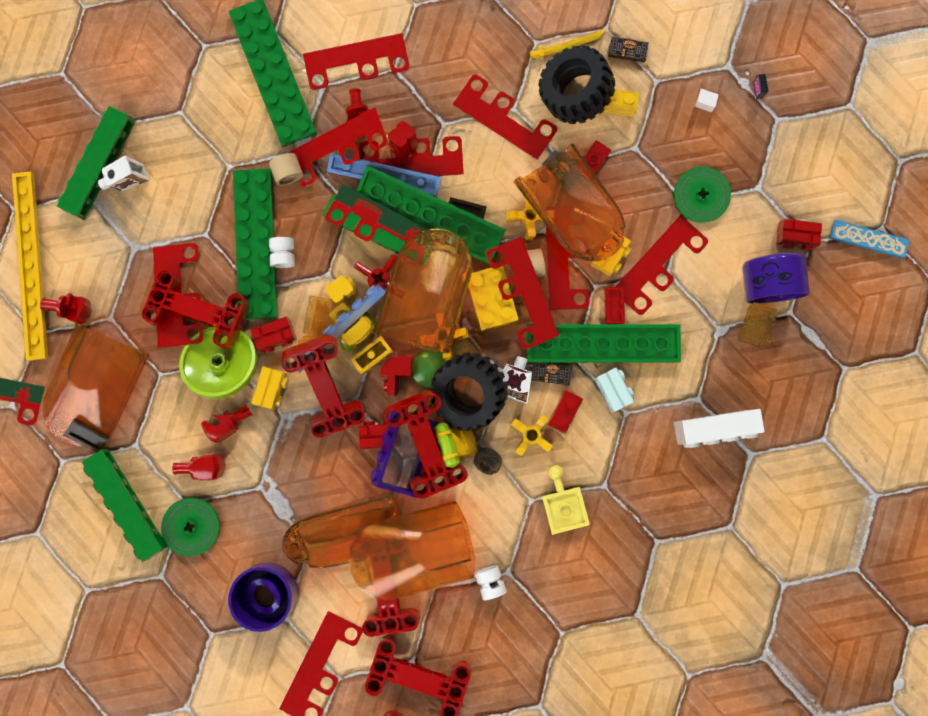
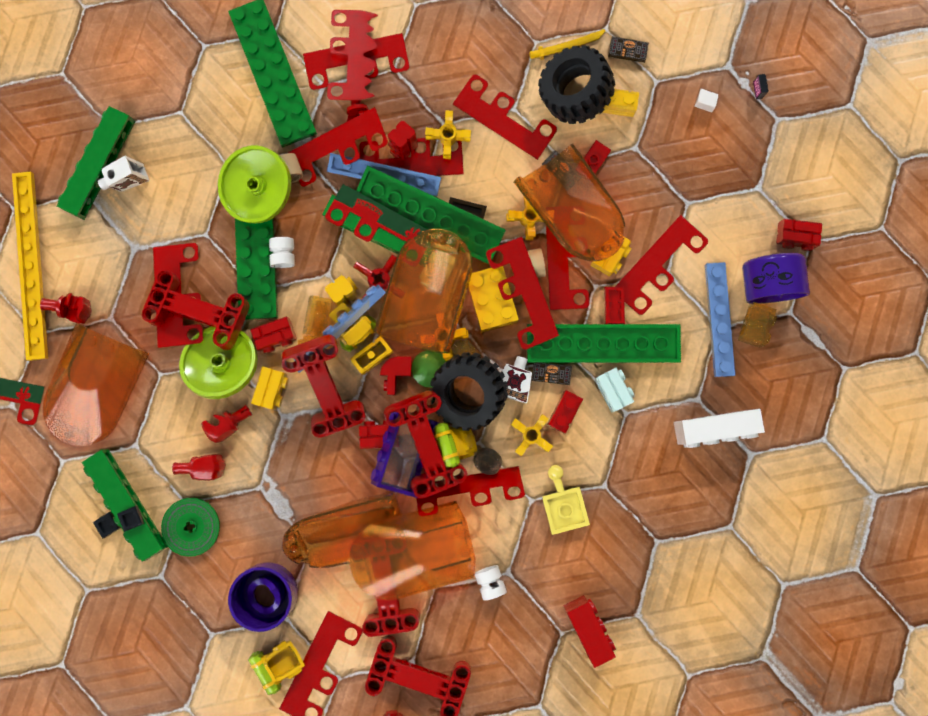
dark brown tile [64,418,110,453] -> none
green piece [674,167,731,223] -> none
dark azure tile [829,220,909,259] -> none
none -> black tile [93,512,121,539]
none -> black tile [117,505,145,532]
none -> lime dish [218,145,291,224]
none -> yellow piece [248,640,305,695]
none -> red piece [327,10,378,100]
none -> red piece [416,466,525,517]
none -> yellow pin [425,110,471,159]
none -> red brick [563,595,616,668]
none -> medium blue plate [705,262,735,377]

